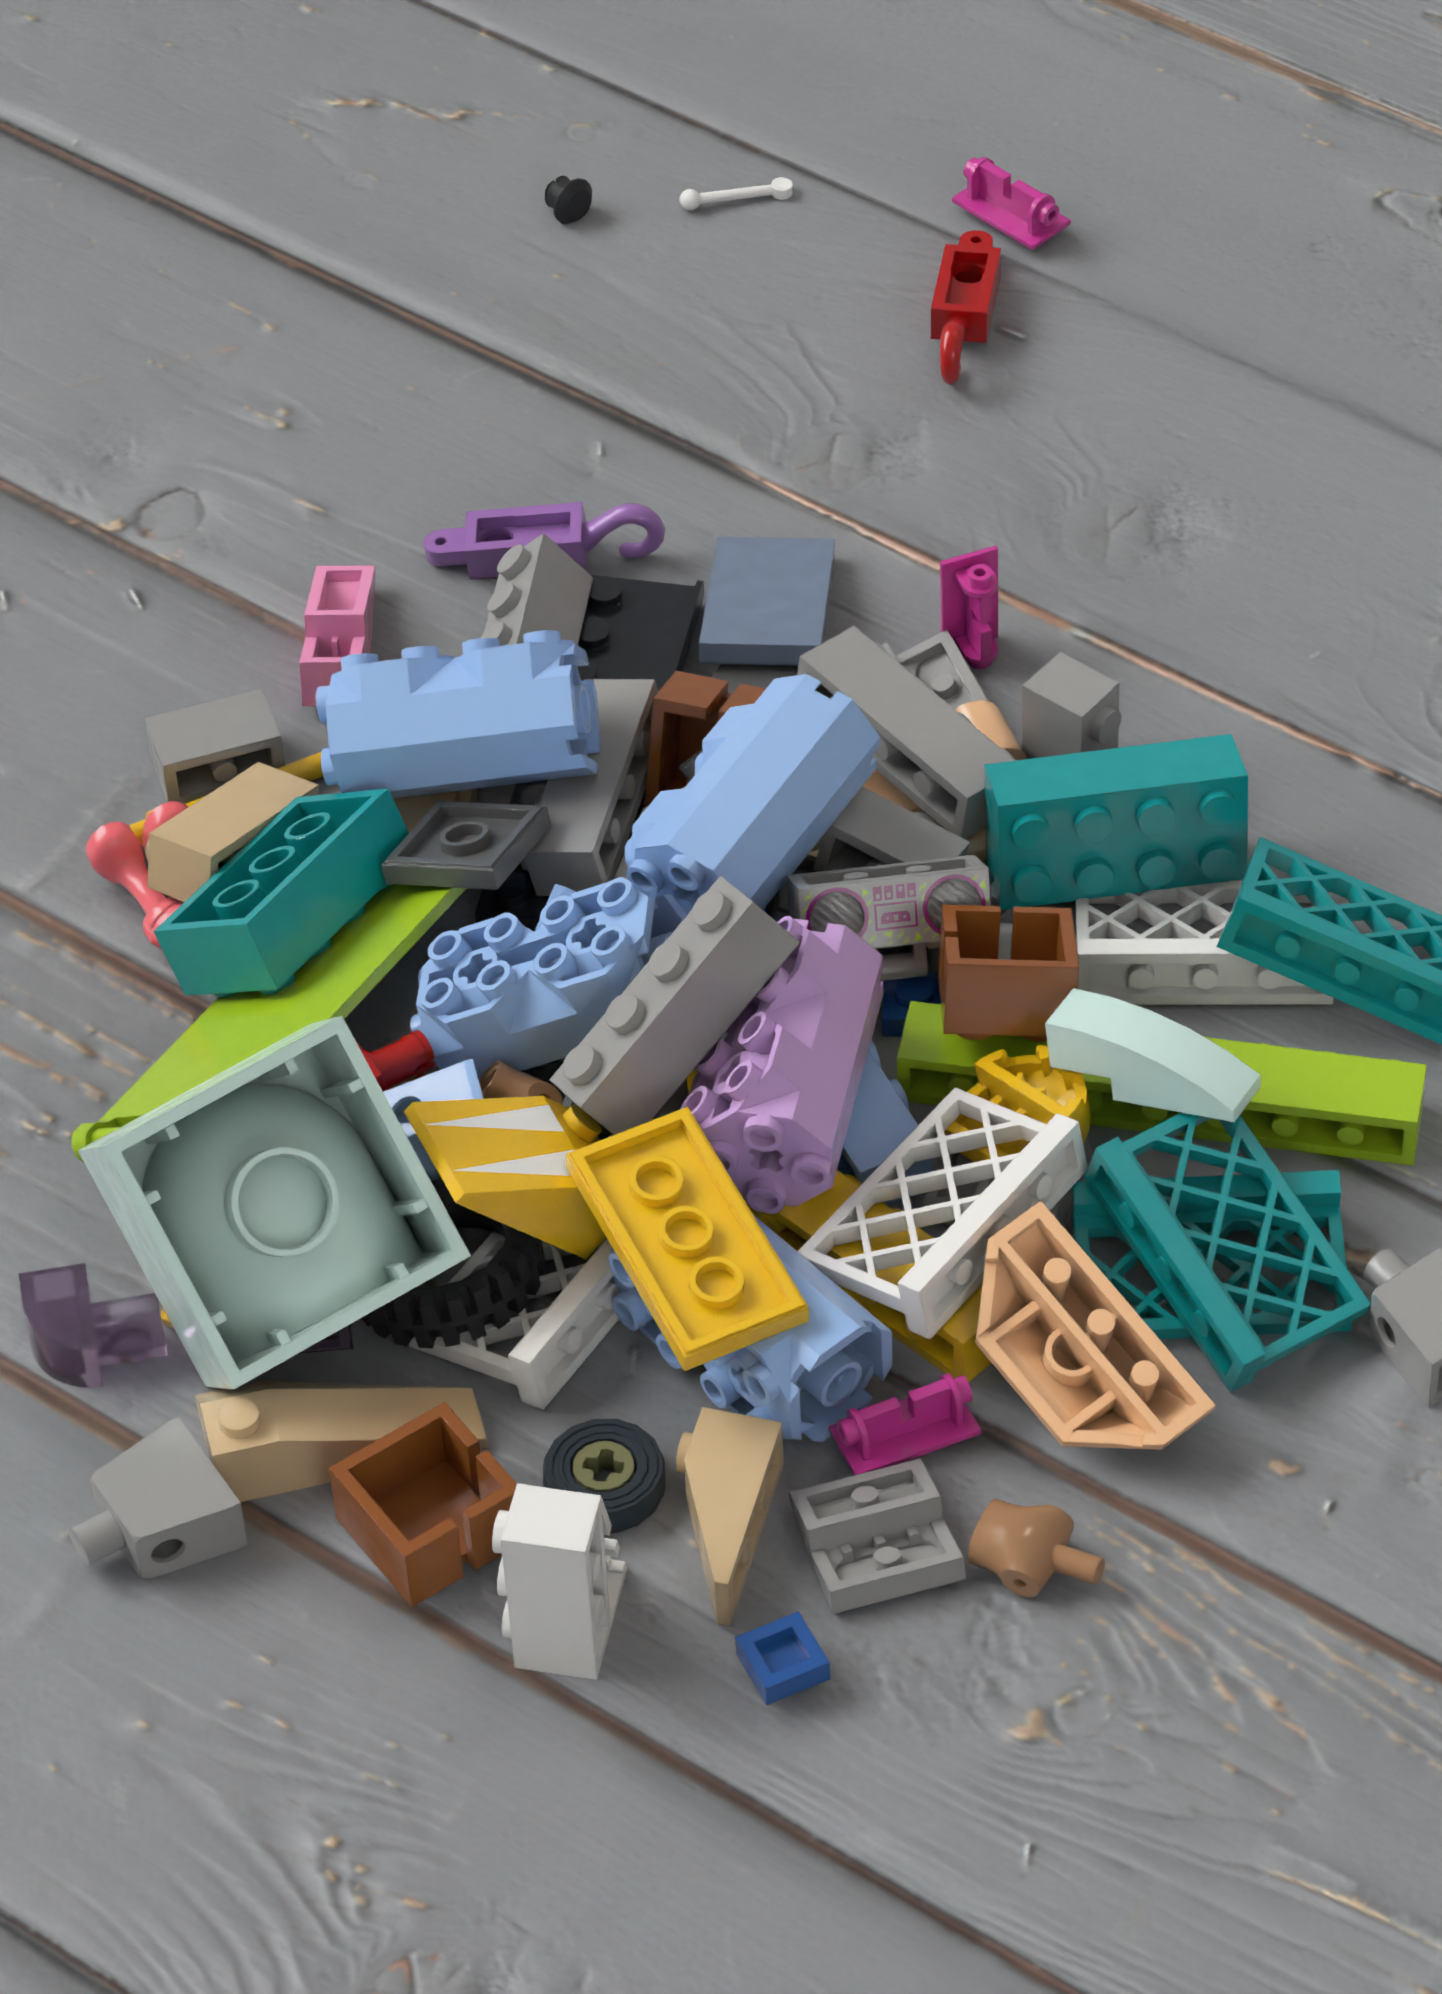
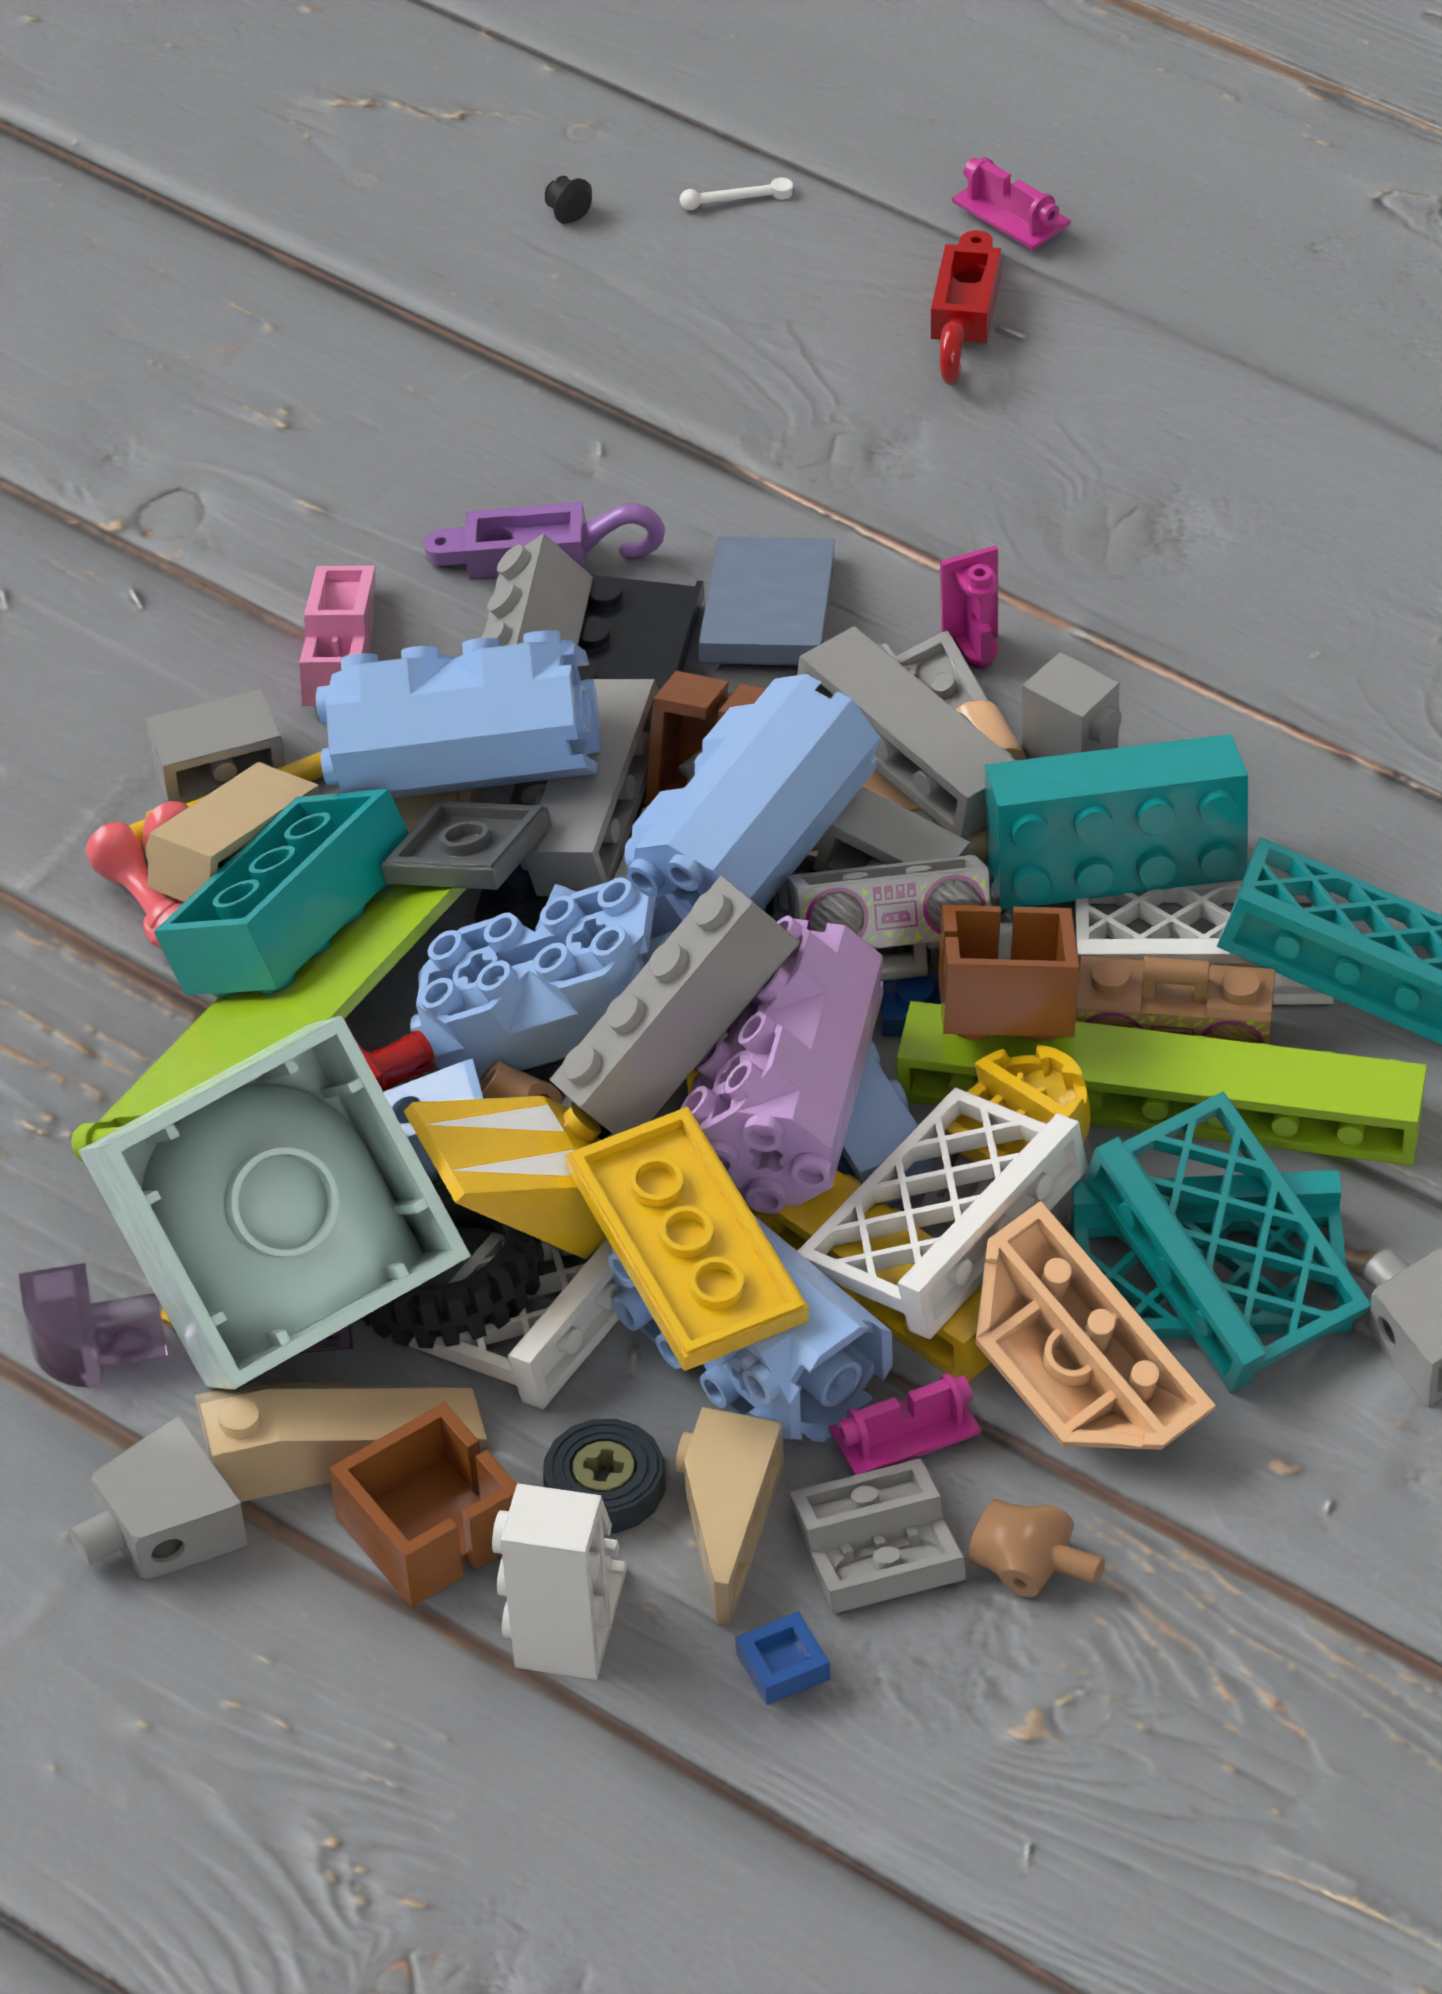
light aqua slope [1045,988,1261,1122] -> none
none -> medium nougat piece [1076,956,1275,1044]

